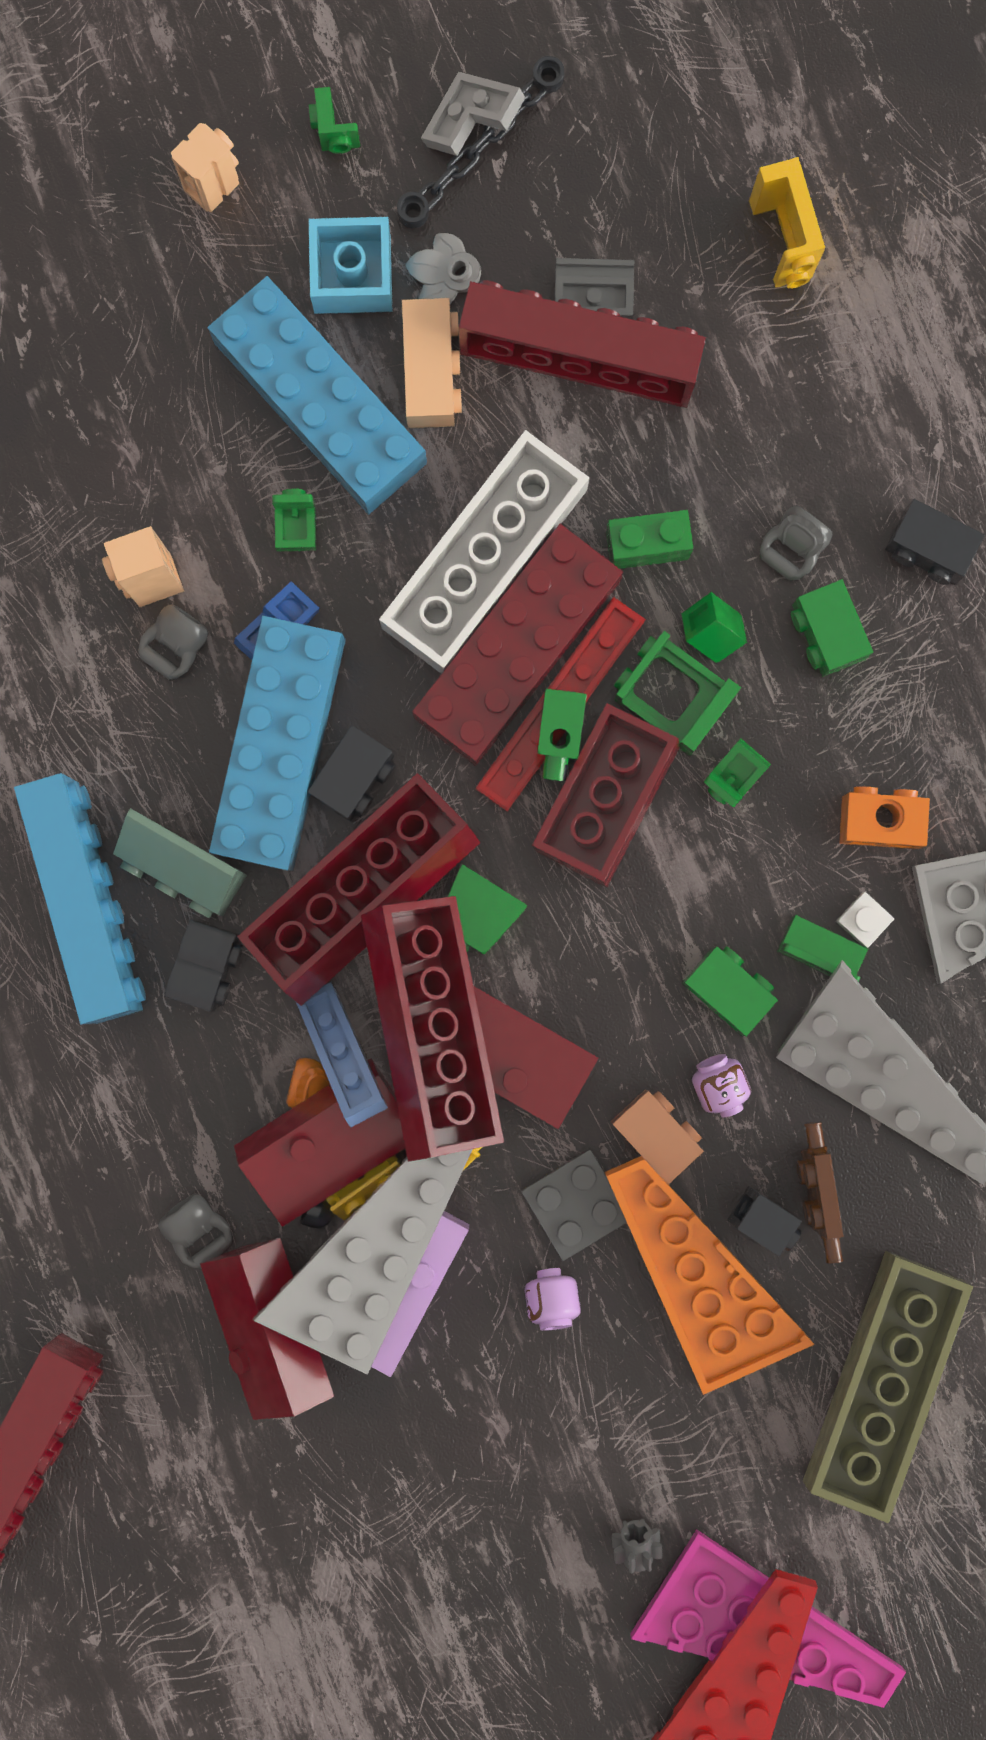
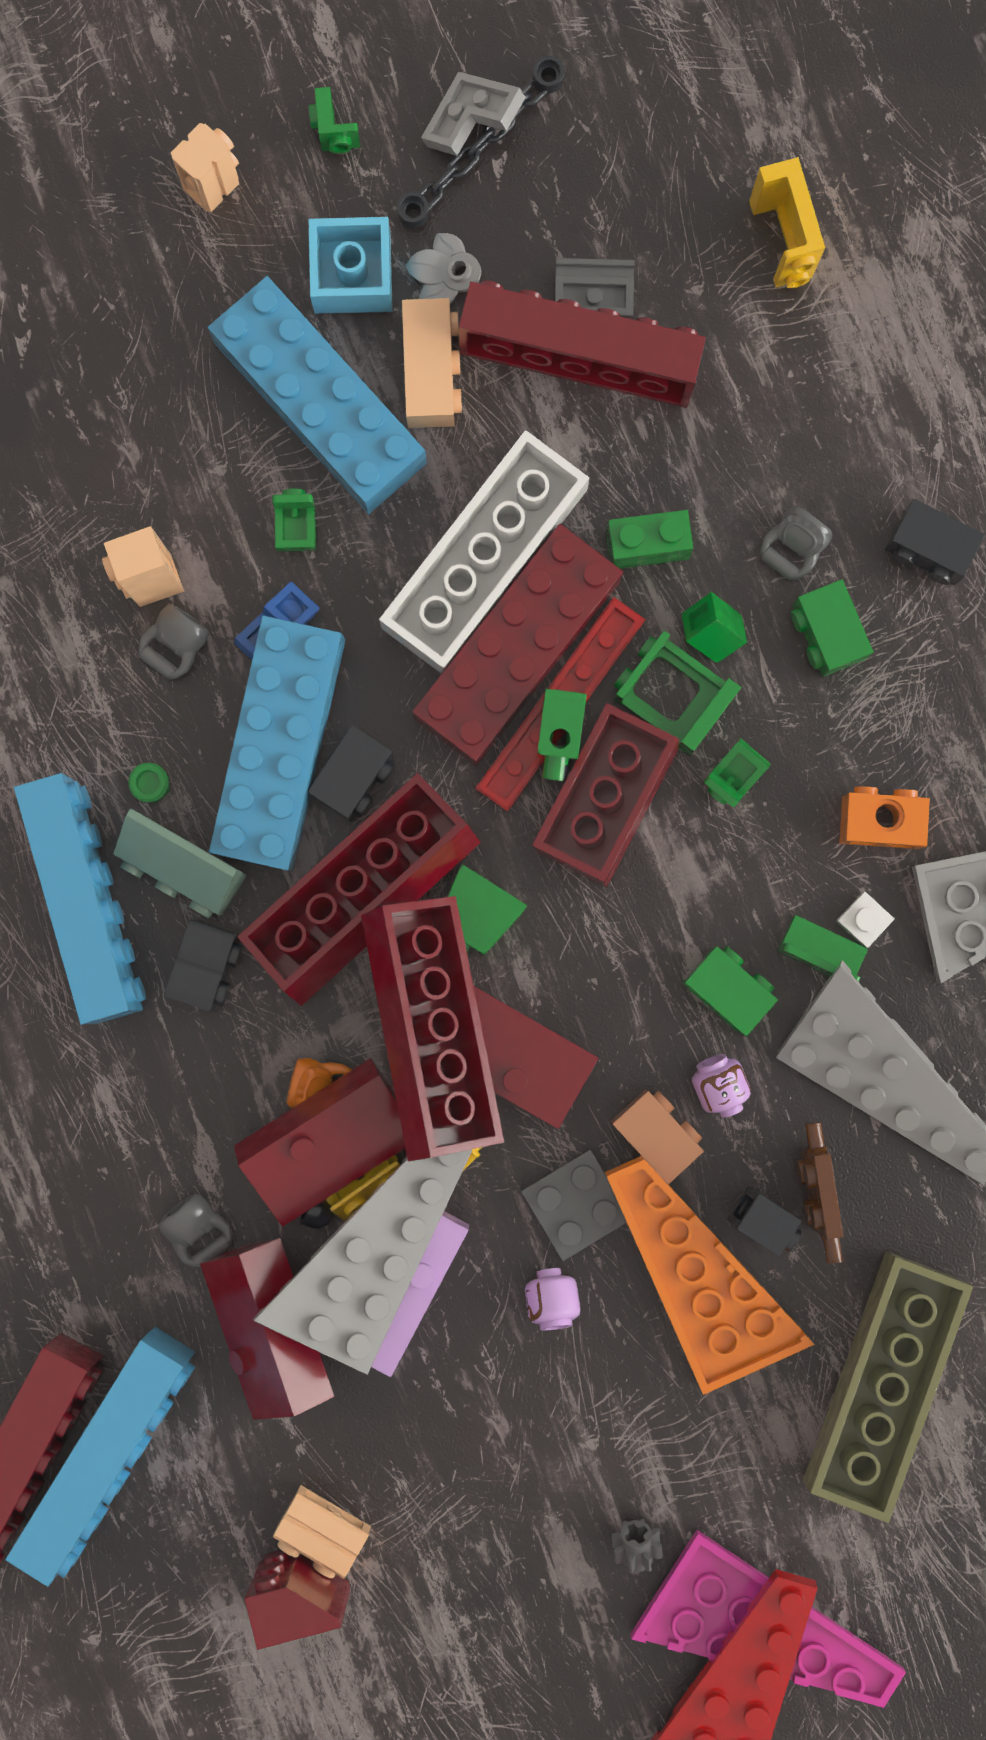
medium blue plate [296,982,388,1127] -> none
none -> dark azure brick [5,1327,195,1587]
none -> green tile [128,762,170,803]
none -> dark red slope [244,1550,350,1650]
none -> light nougat brick [273,1485,371,1579]

